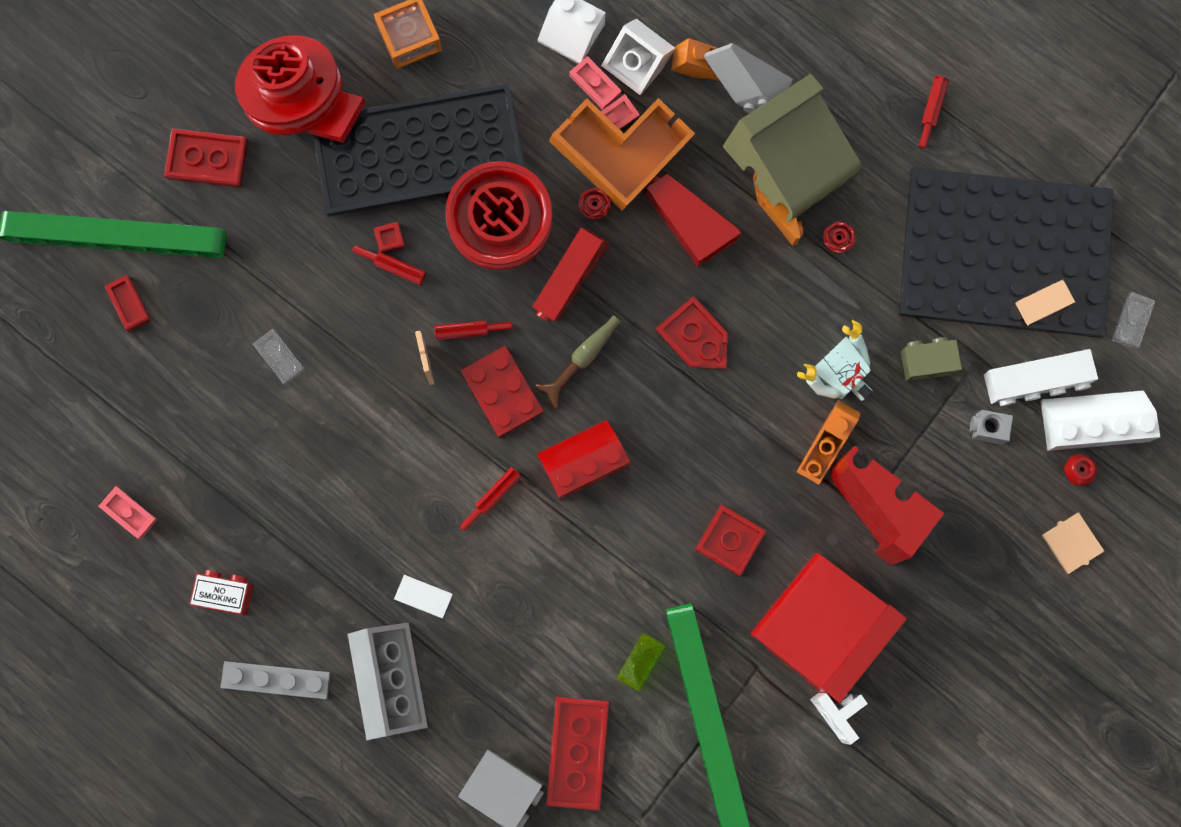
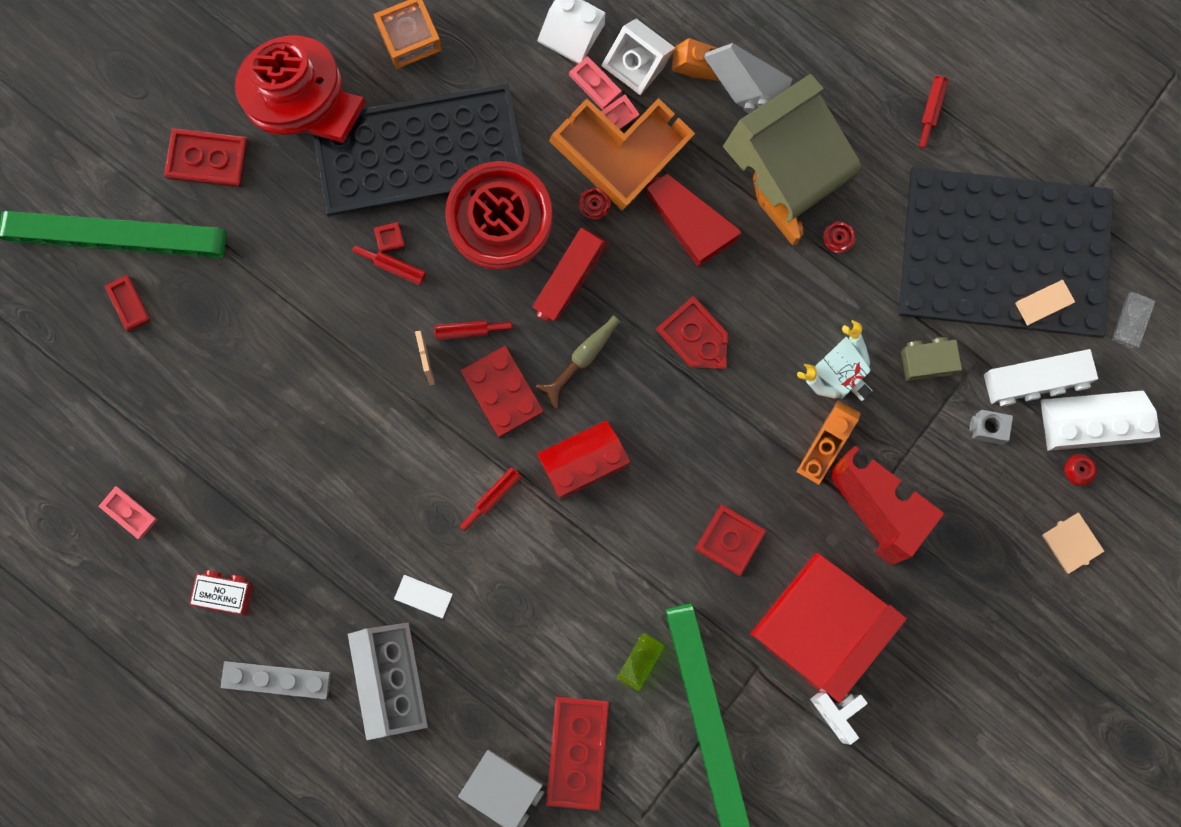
clear plate [253,329,305,385] -> none

